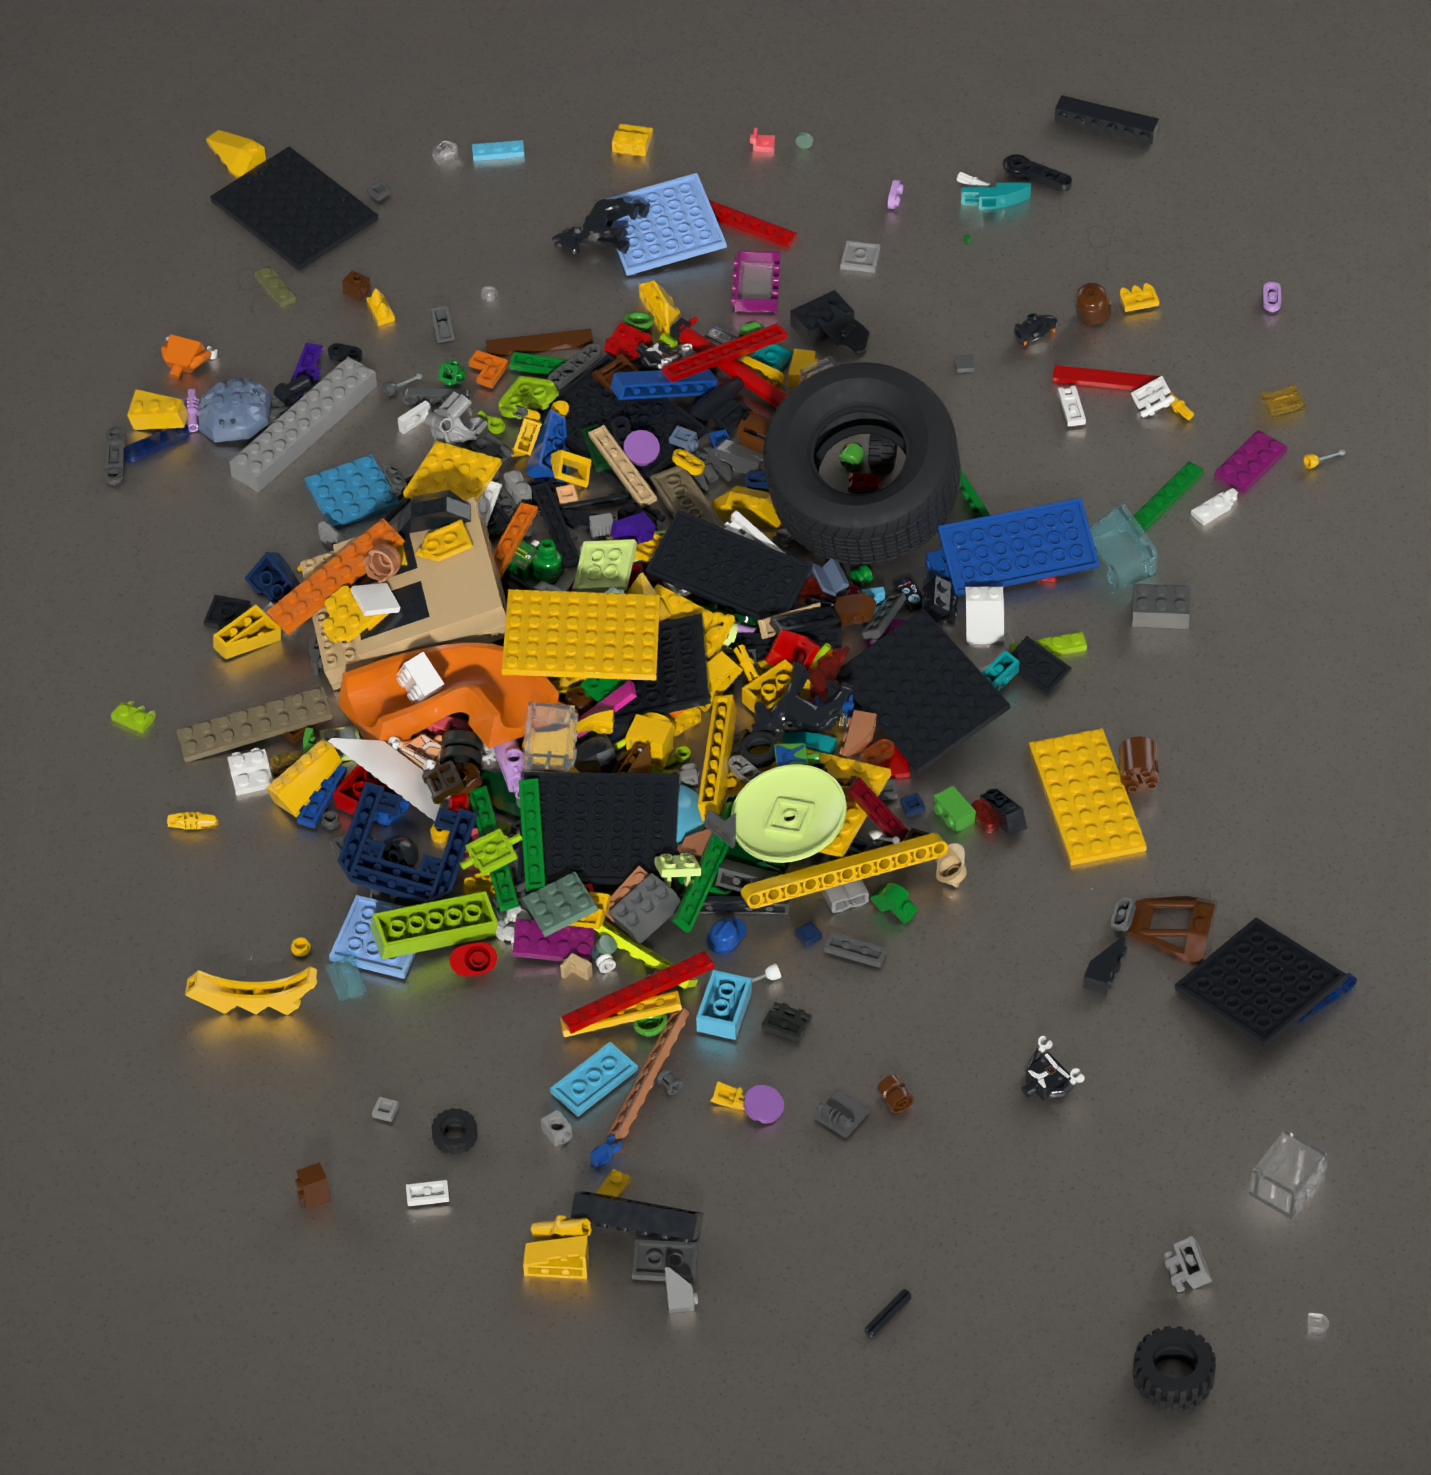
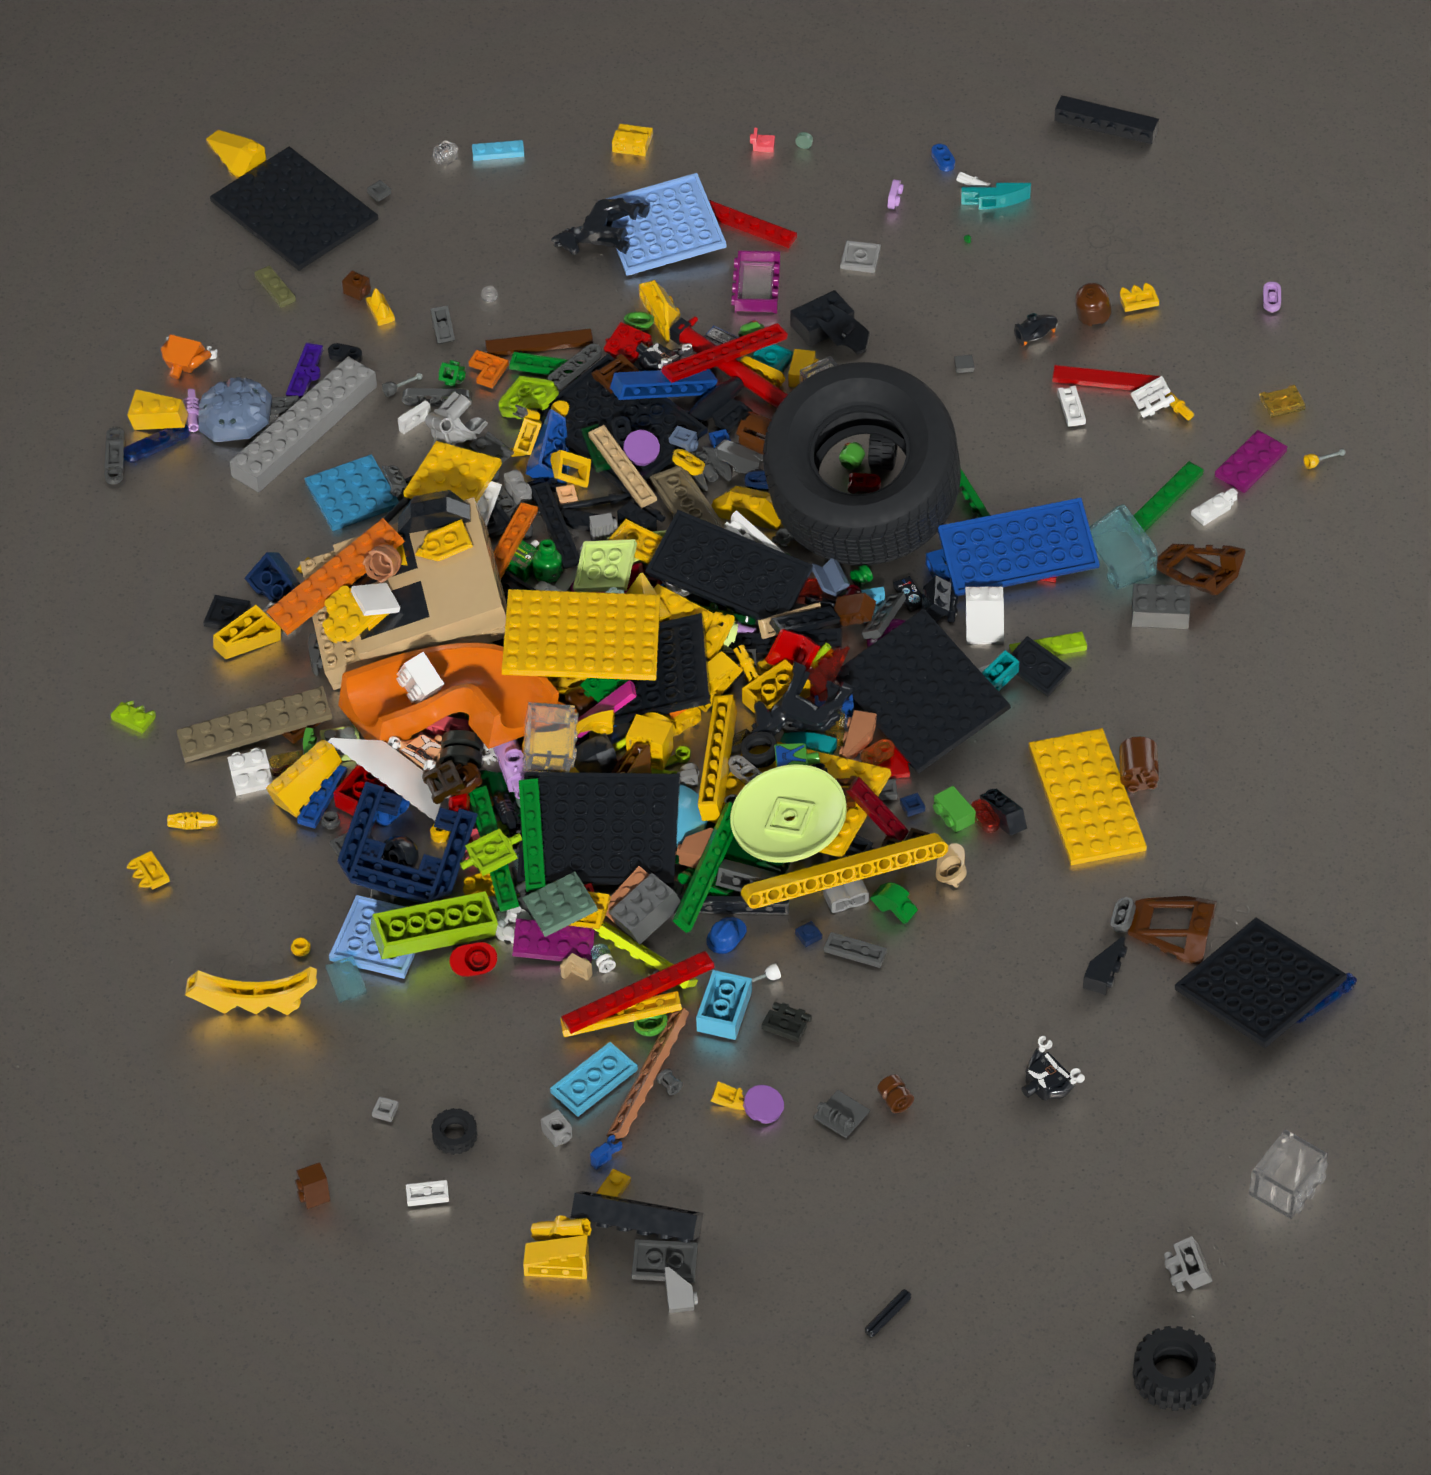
black piece [274,375,312,406] -> none
light grey bracket [318,521,348,551] -> none
lime plate [477,410,506,434] -> none
sand green tile [596,935,617,955] -> none
dark purple arch [610,512,656,544] -> none
yellowish green plate [655,853,701,888] -> none
lime tile [658,333,678,350] -> none
dark grey slope [705,810,736,849] -> none
hinge [868,830,900,846] -> none
black beam [1003,154,1072,191] -> none
clear tile [1307,1313,1330,1336] -> none
none -> yellow plate [127,851,170,890]
none -> black hinge [492,794,519,832]
none -> blue plate [931,144,955,172]
none -> reddish brown windscreen [1152,544,1246,595]

